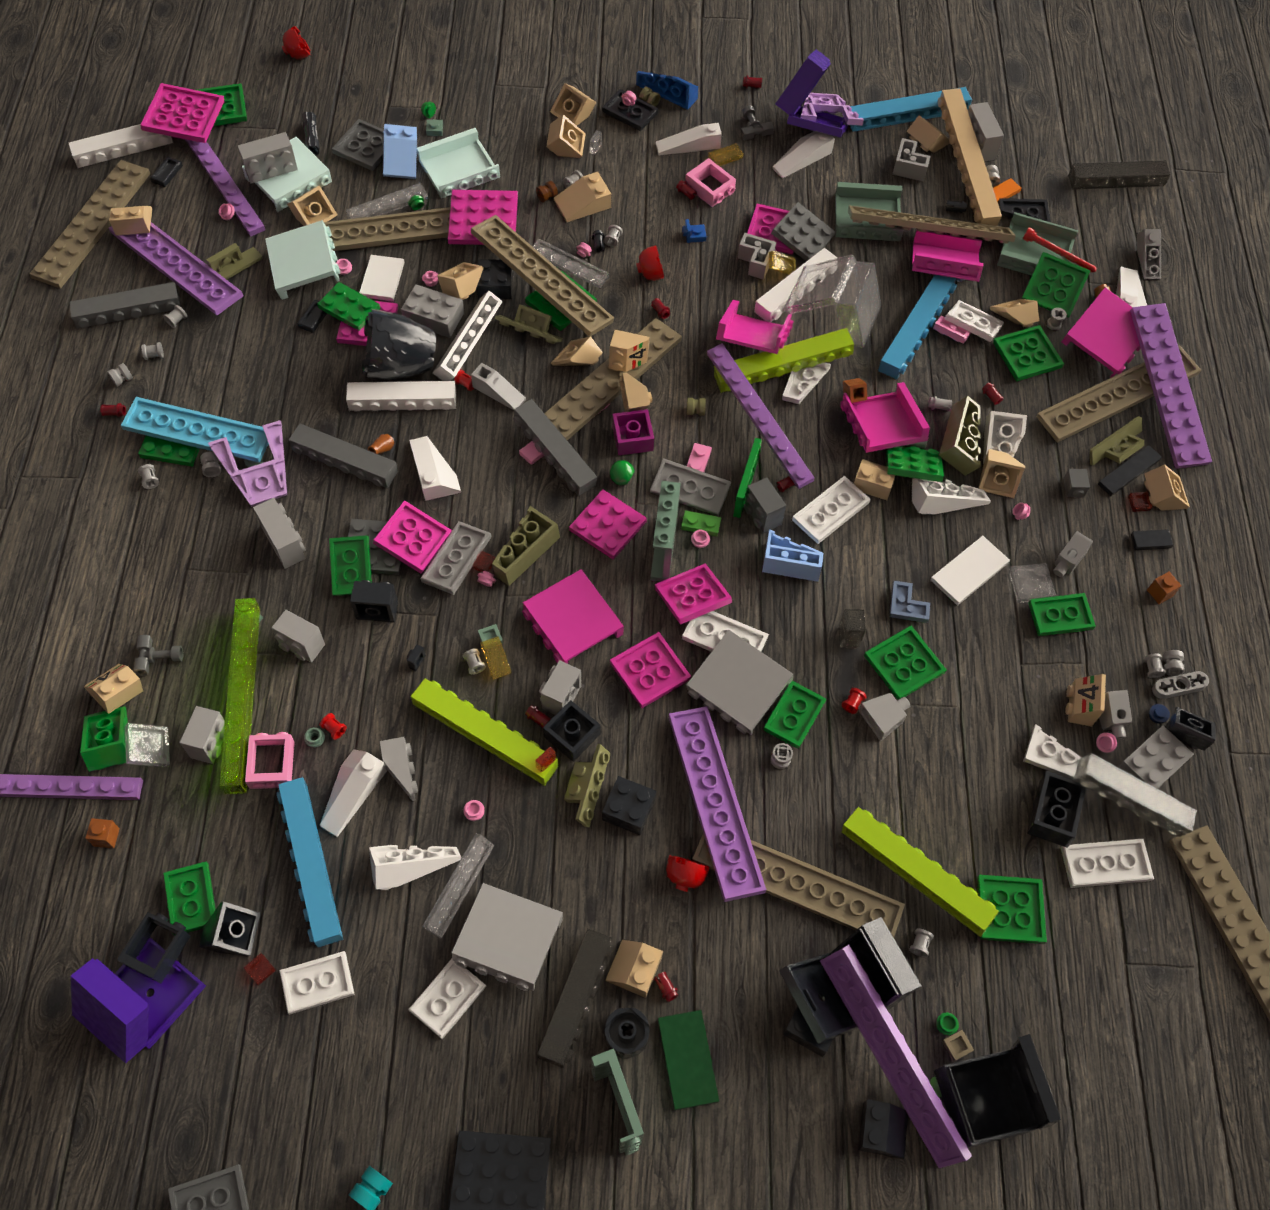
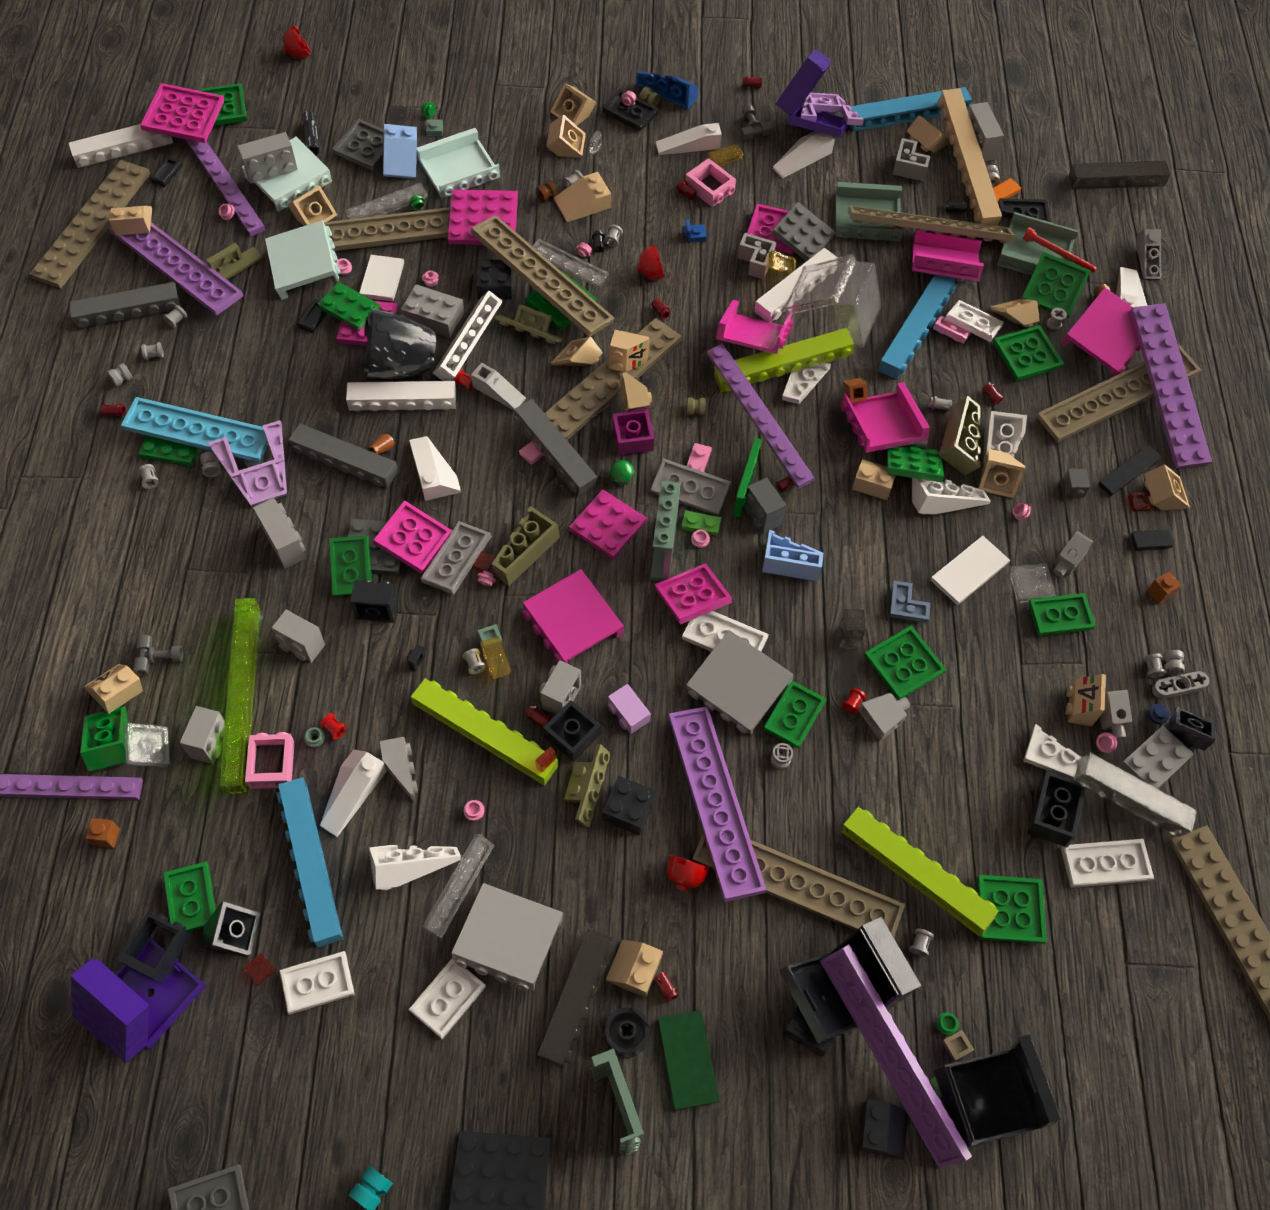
tan slope [437,262,483,300] -> none
dark pink plate [610,632,691,708] -> none
white plate [792,476,870,544] -> none
olive bracket [1090,416,1144,465] -> none
none -> lavender brick [607,684,651,734]

